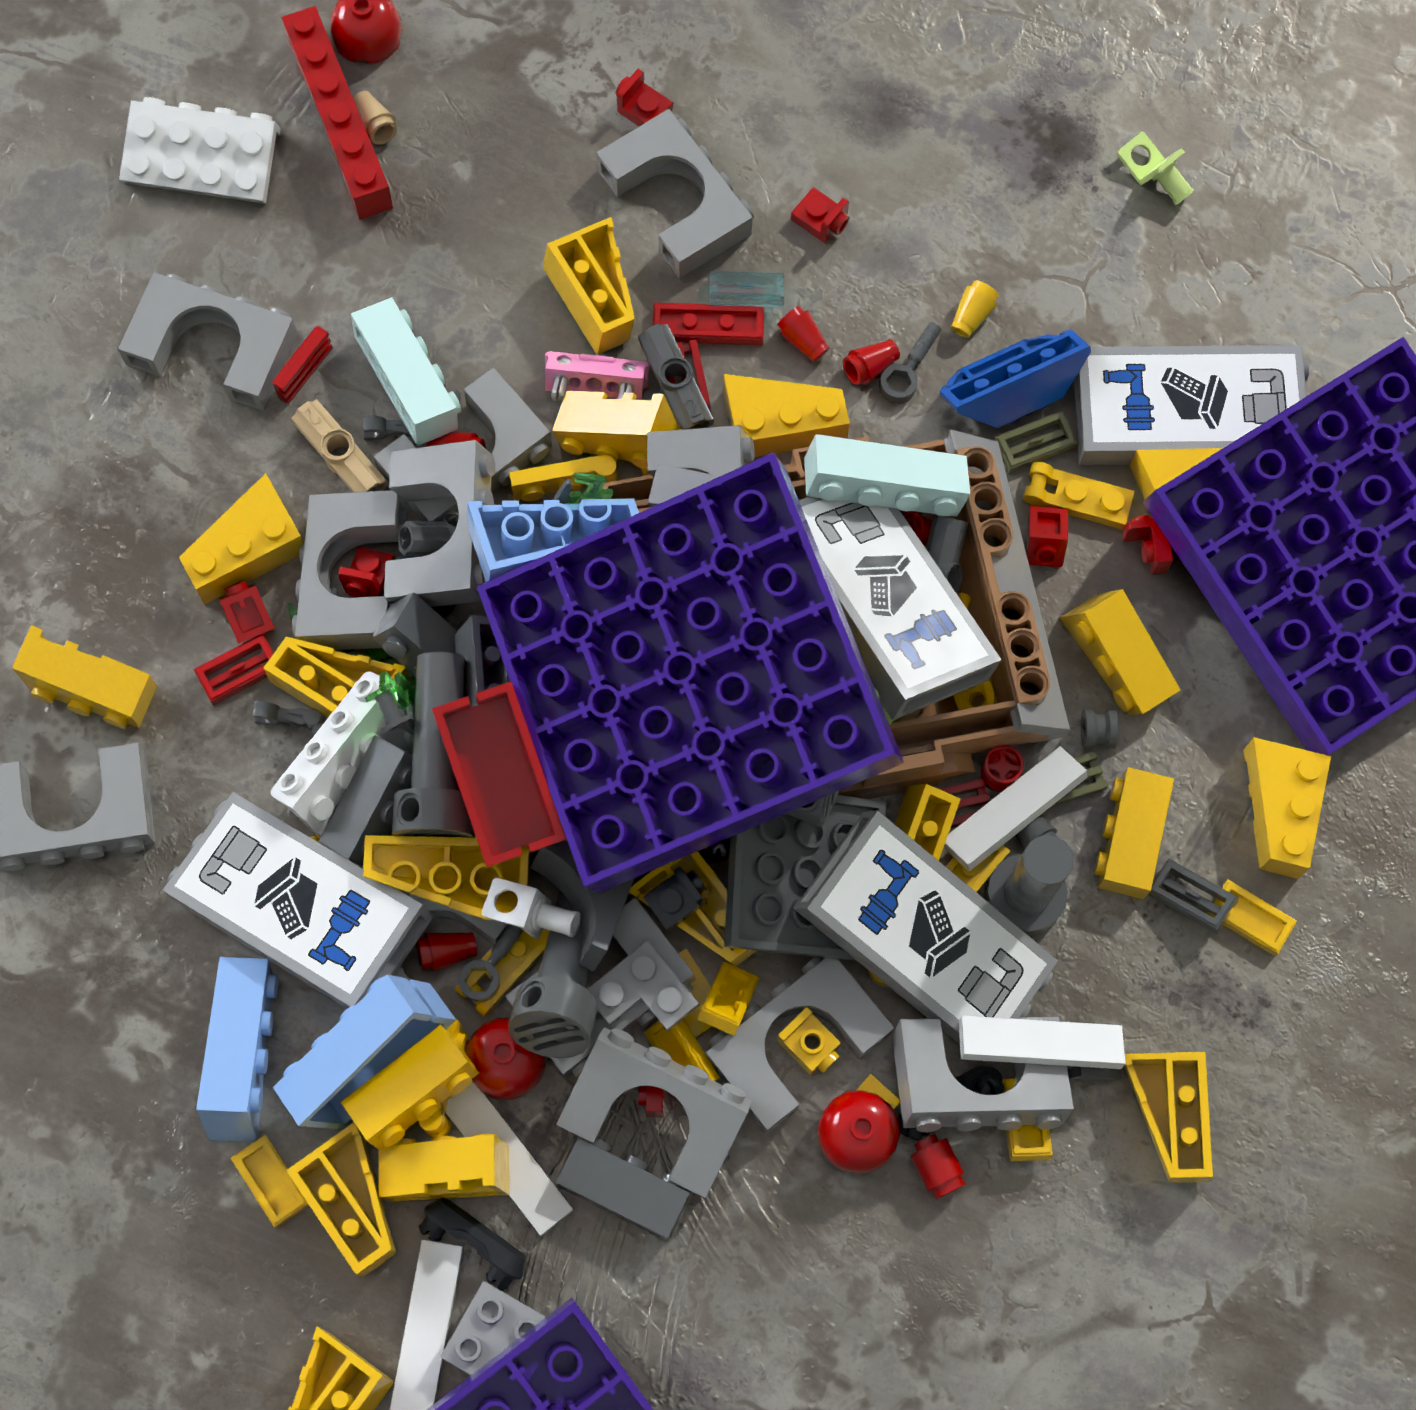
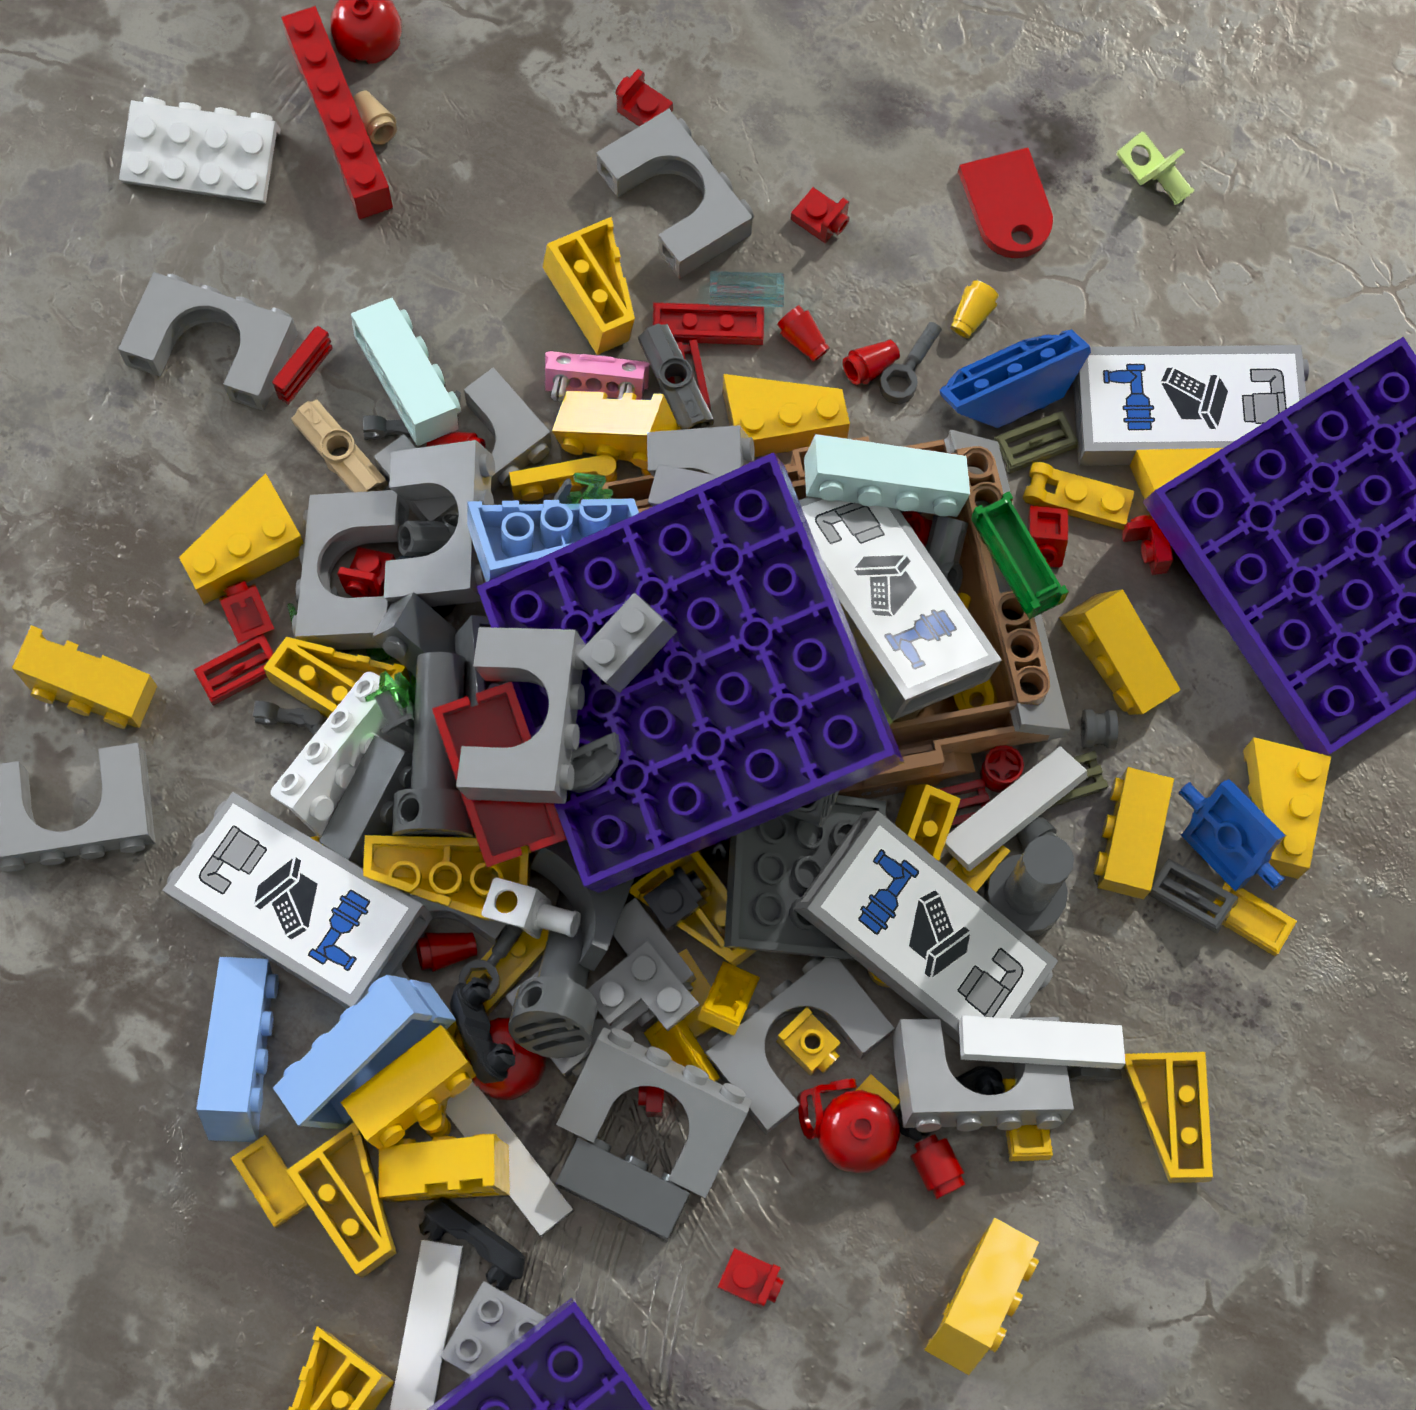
none -> black piece [450,977,515,1084]
none -> light grey arch [456,627,588,804]
none -> dark grey tile [567,732,621,793]
none -> light grey brick [577,593,677,693]
none -> red bracket [717,1248,784,1309]
none -> red piece [797,1078,857,1140]
none -> yellow wedge [924,1218,1039,1375]
none -> red tile [958,147,1053,258]
none -> green container [971,491,1069,619]
none -> blue plate [1178,779,1286,892]

